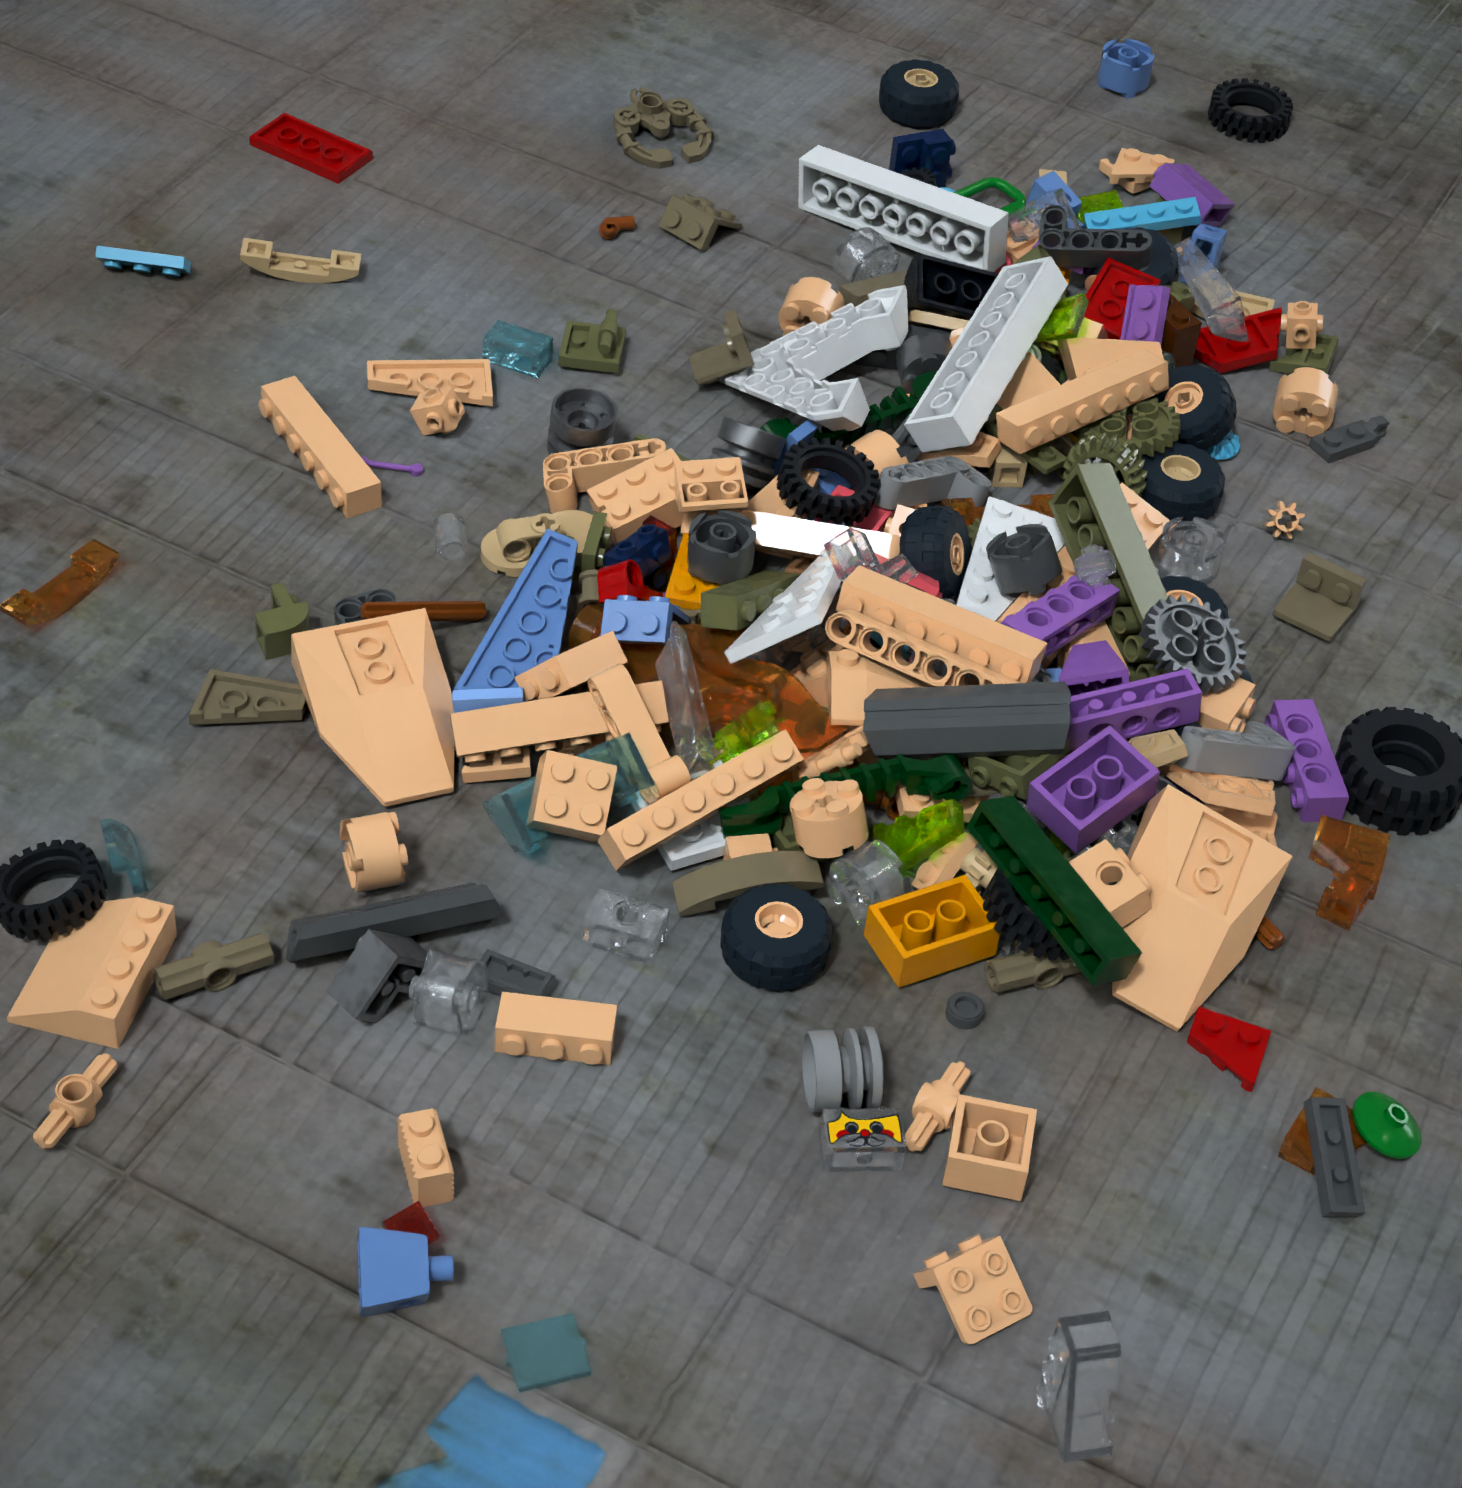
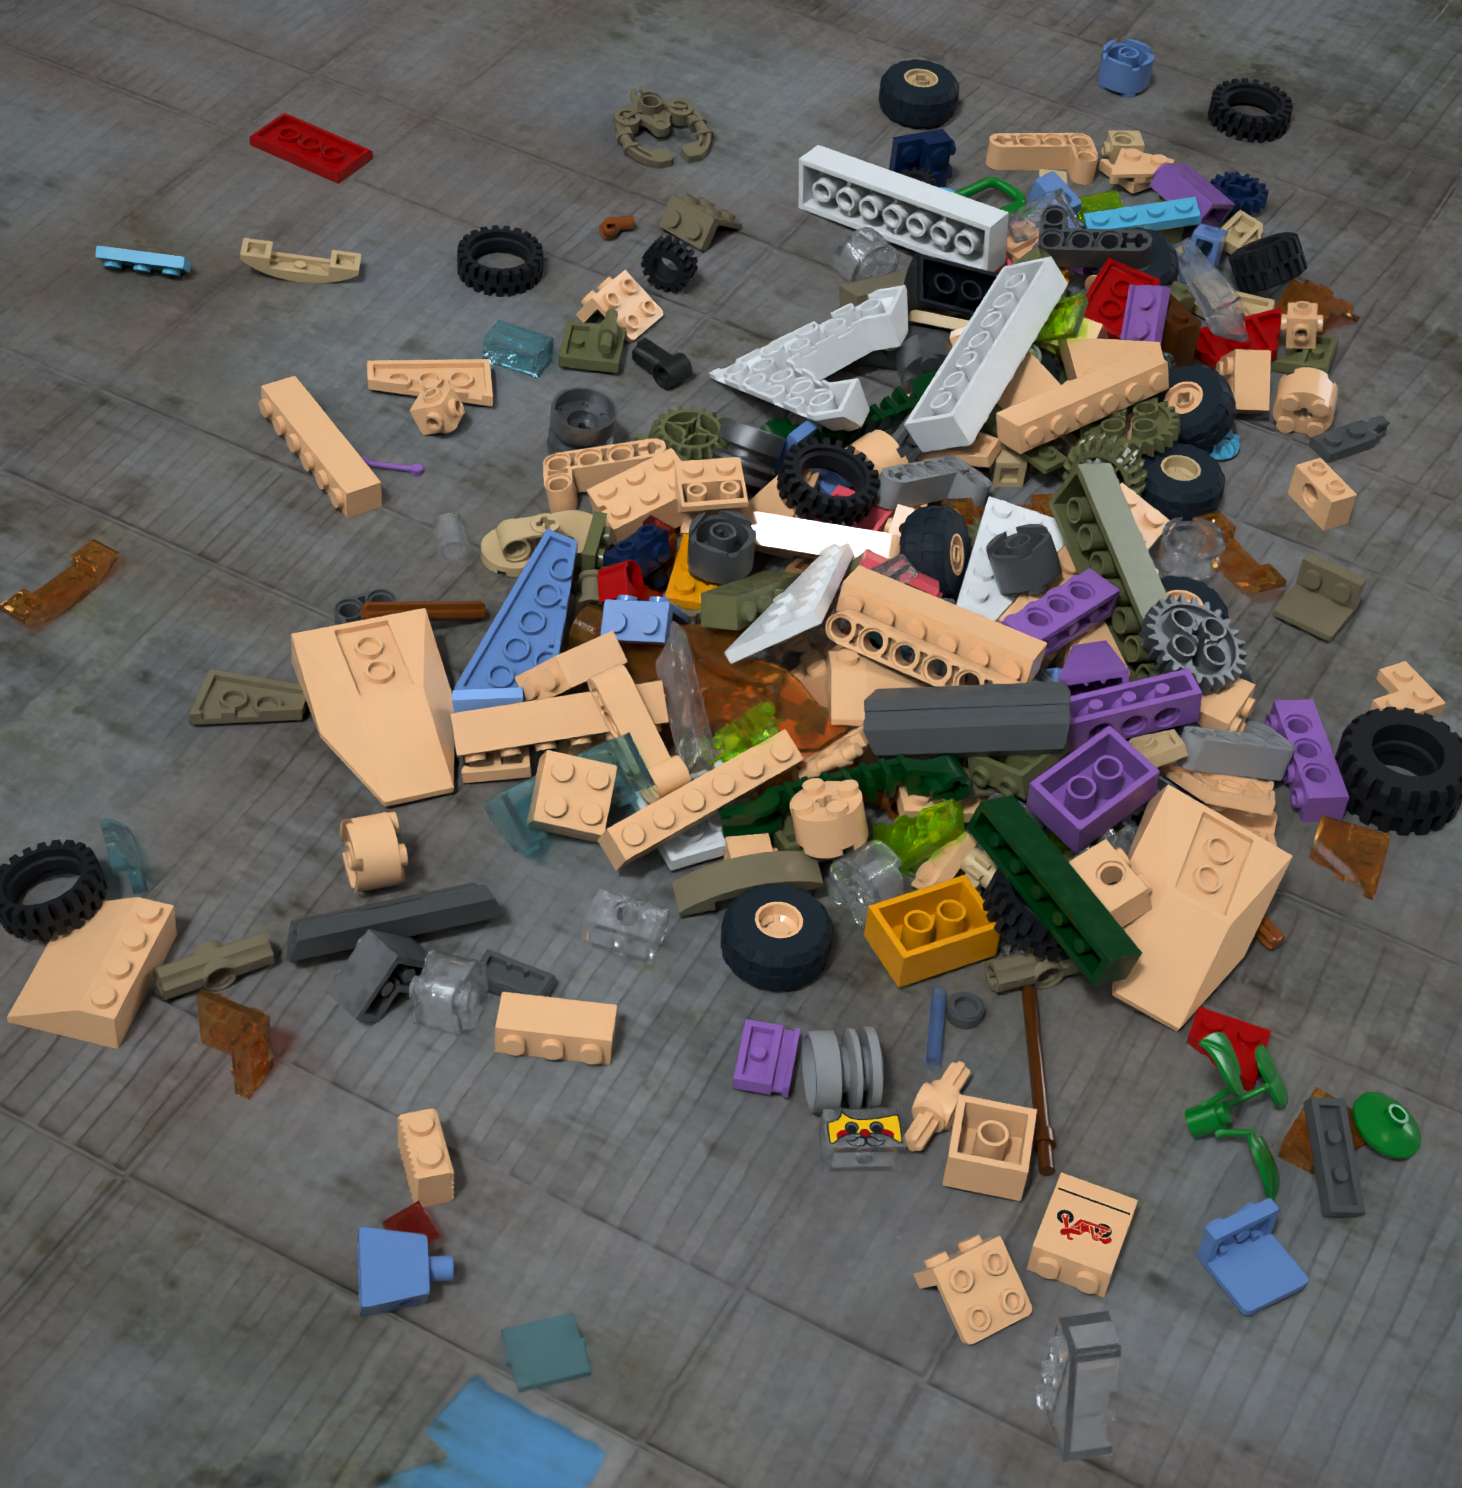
light nougat axle [33,1053,118,1150] -> none
olive brick [254,583,310,660] -> none
dark tan bracket [689,309,754,385] -> none
light nougat brick [778,277,845,336] -> none
clear brick [823,527,881,581] -> none
clear gear [1074,544,1116,588] -> none
light nougat gear [1264,501,1305,539] -> none
clear orange brick [1316,868,1374,931] -> none
none -> clear orange bracket [196,989,274,1099]
none -> black tyre [457,225,543,297]
none -> light nougat bracket [576,270,663,342]
none -> pearl dark grey piece [632,338,693,389]
none -> black tyre [641,235,698,293]
none -> olive gear [648,406,729,460]
none -> medium lavender plate [732,1019,800,1098]
none -> medium blue piece [926,984,946,1072]
none -> light nougat beam [986,133,1098,185]
none -> reddish brown bar [1021,985,1056,1176]
none -> light nougat panel [1027,1172,1138,1298]
none -> tan brick [1101,130,1145,164]
none -> green plant [1185,1032,1288,1201]
none -> clear orange slope [1192,511,1287,593]
none -> medium blue bracket [1196,1198,1308,1315]
none -> dark blue gear [1210,172,1269,215]
none -> light nougat brick [1216,349,1271,414]
none -> tan wing [1221,210,1263,254]
none -> black tyre [1229,232,1308,293]
none -> clear orange bracket [1274,278,1360,334]
none -> light nougat brick [1287,458,1357,531]
none -> light nougat plate [1370,661,1446,716]

